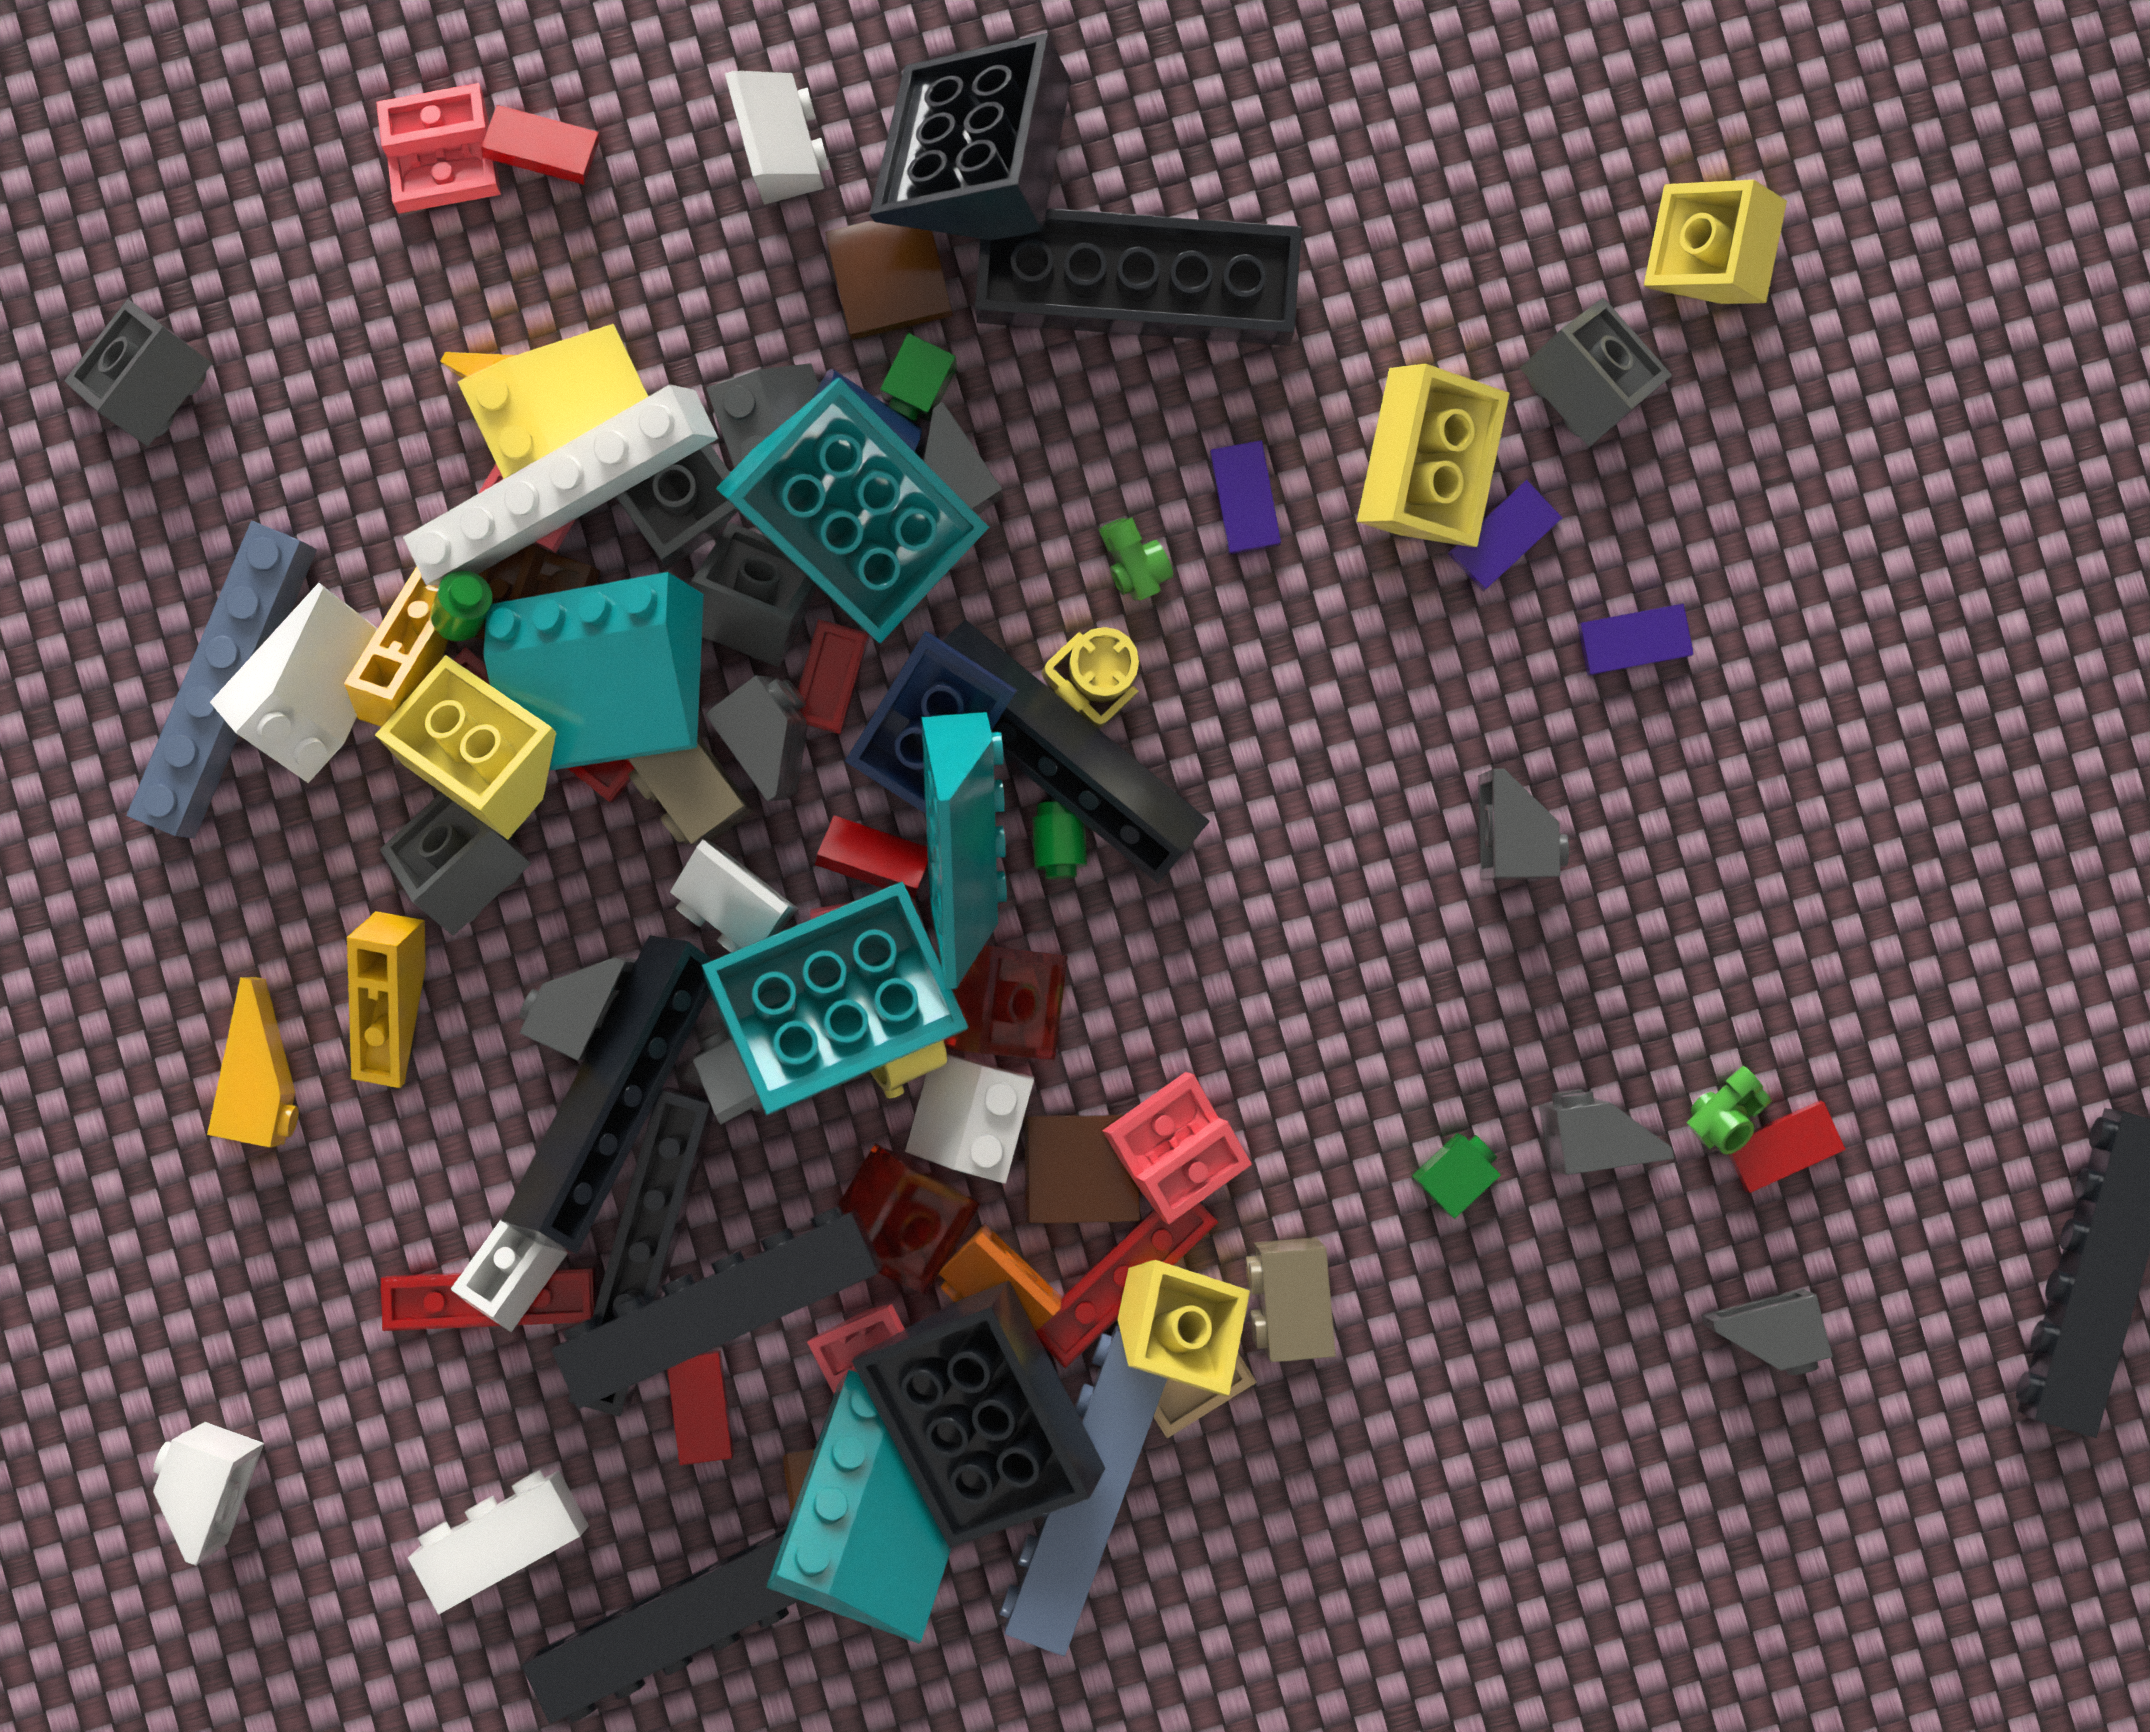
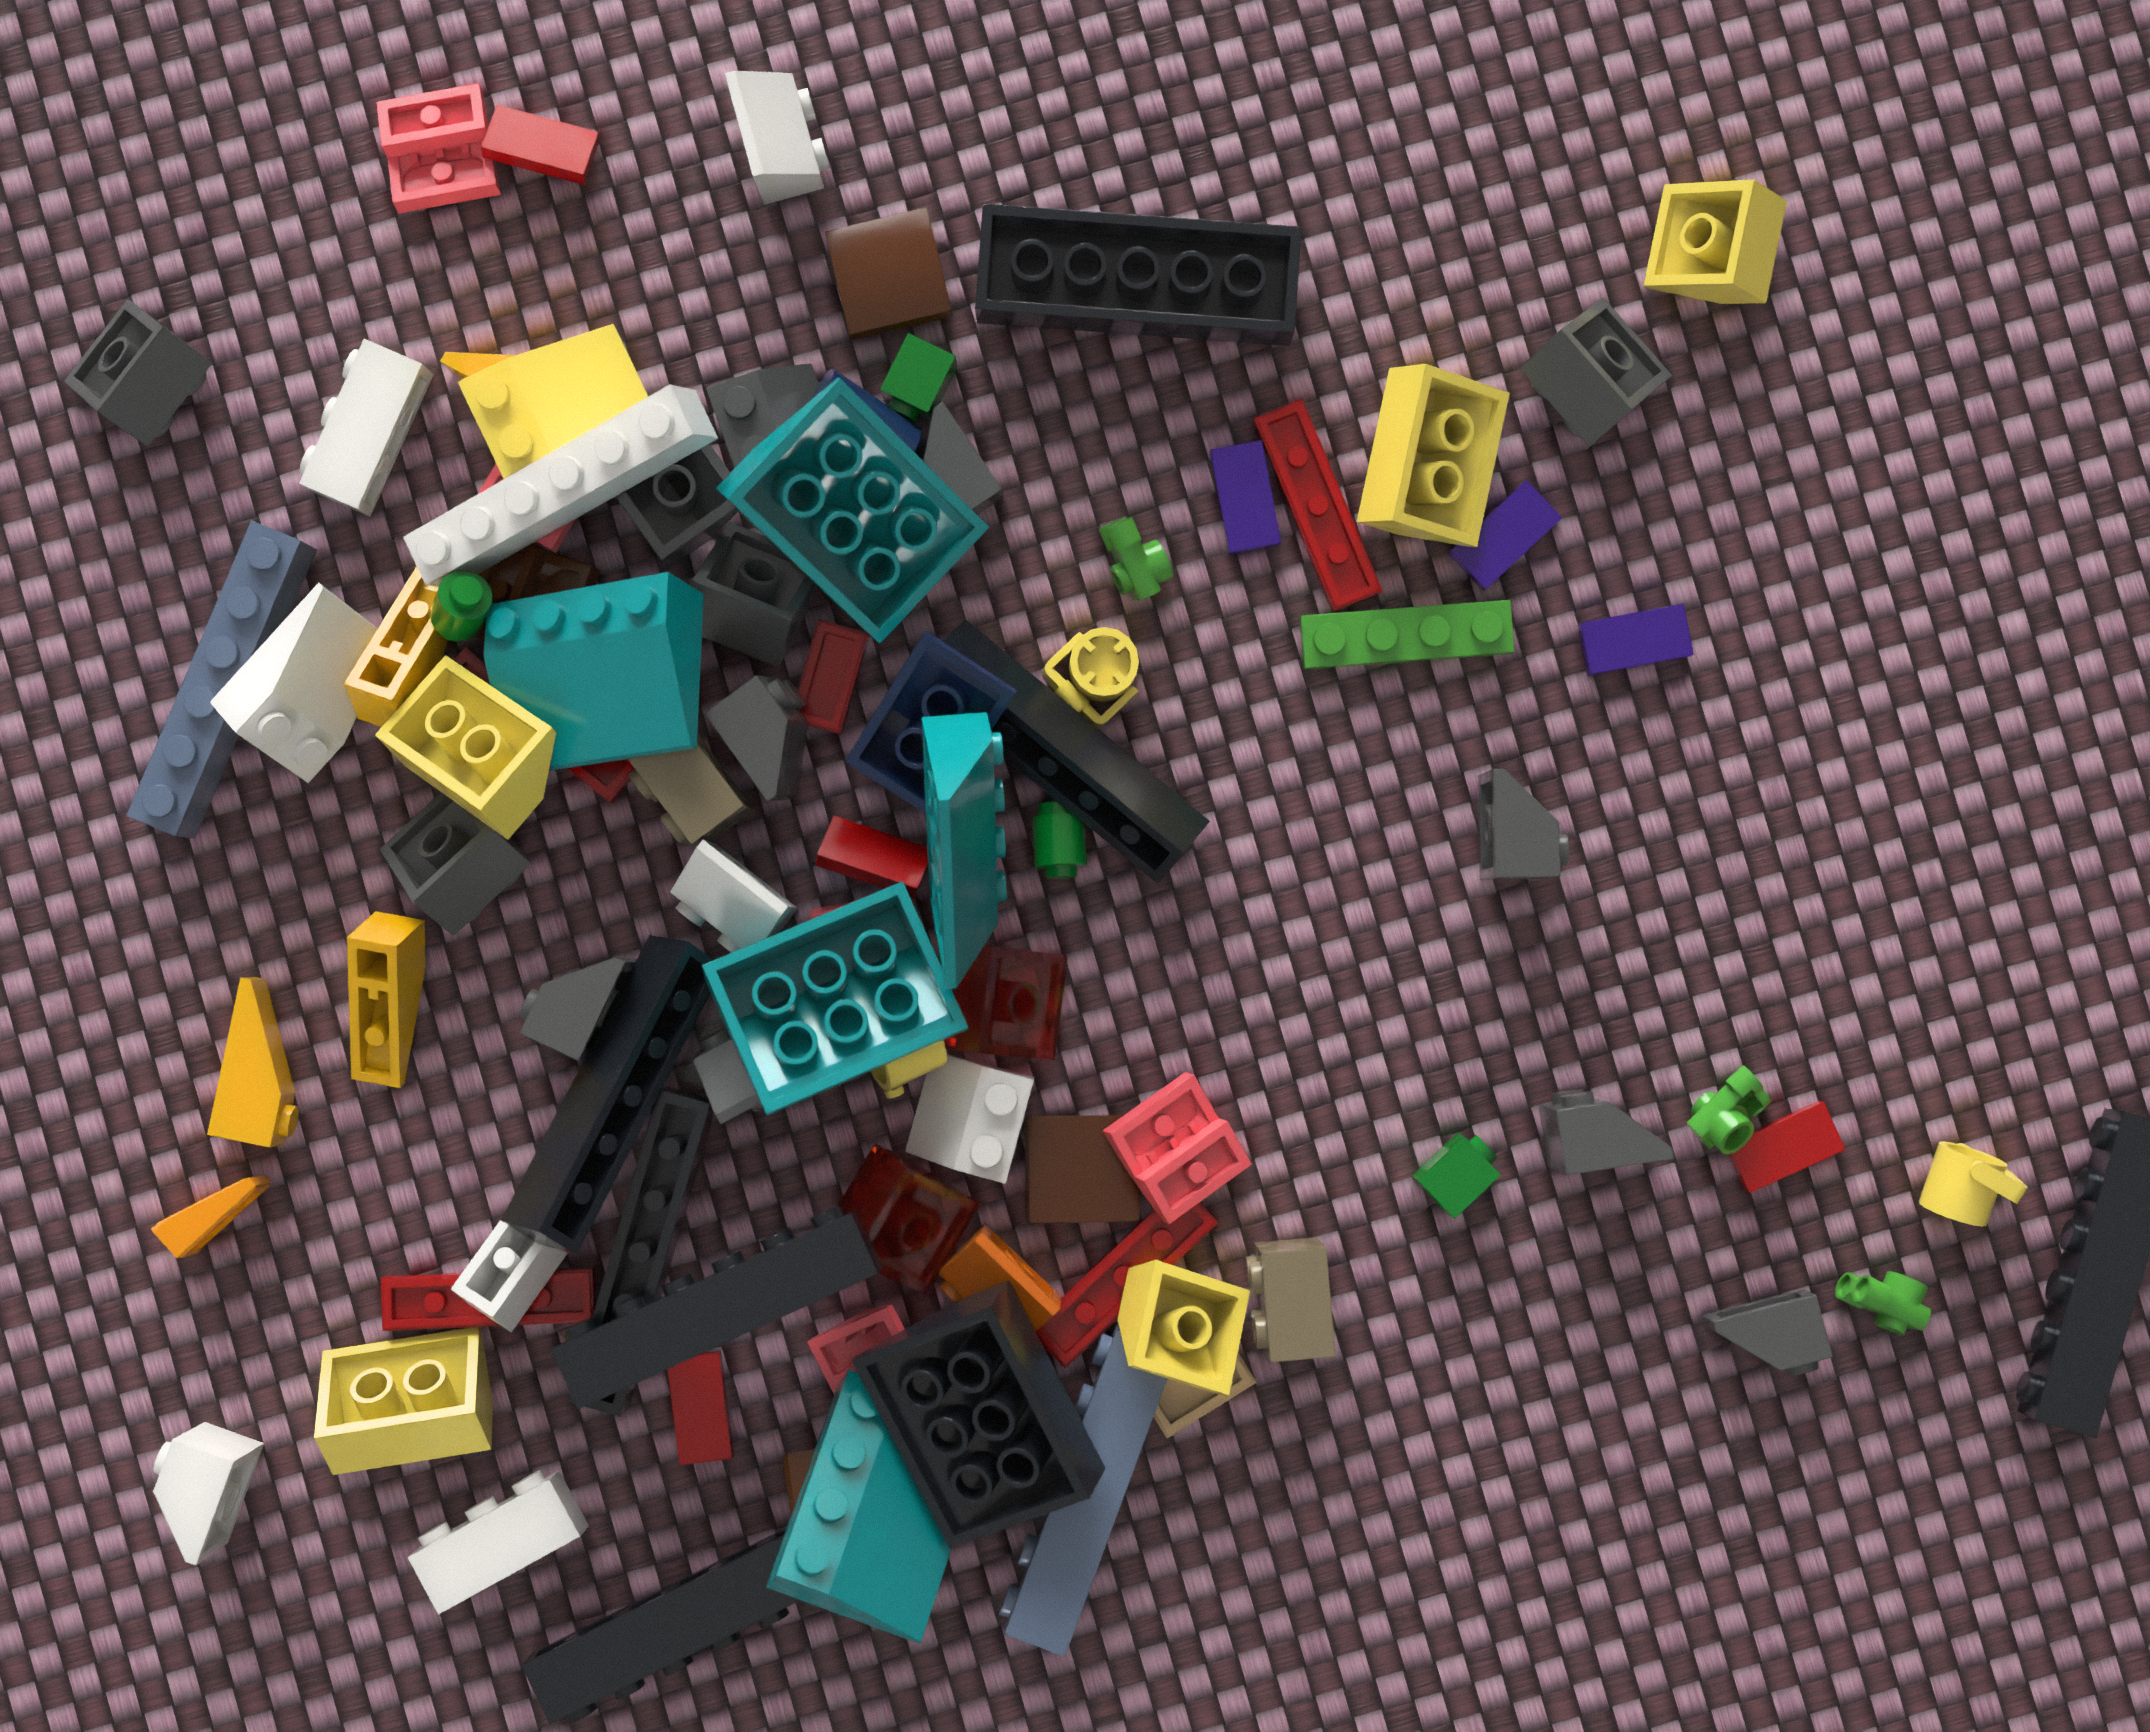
black slope [869,33,1071,240] -> none
none -> light orange slope [151,1174,271,1258]
none -> white brick [299,339,434,517]
none -> light yellow slope [314,1327,493,1475]
none -> red tile [1253,399,1383,613]
none -> bright green plate [1299,600,1515,670]
none -> bright green plate [1835,1271,1931,1335]
none -> light yellow piece [1919,1141,2028,1227]

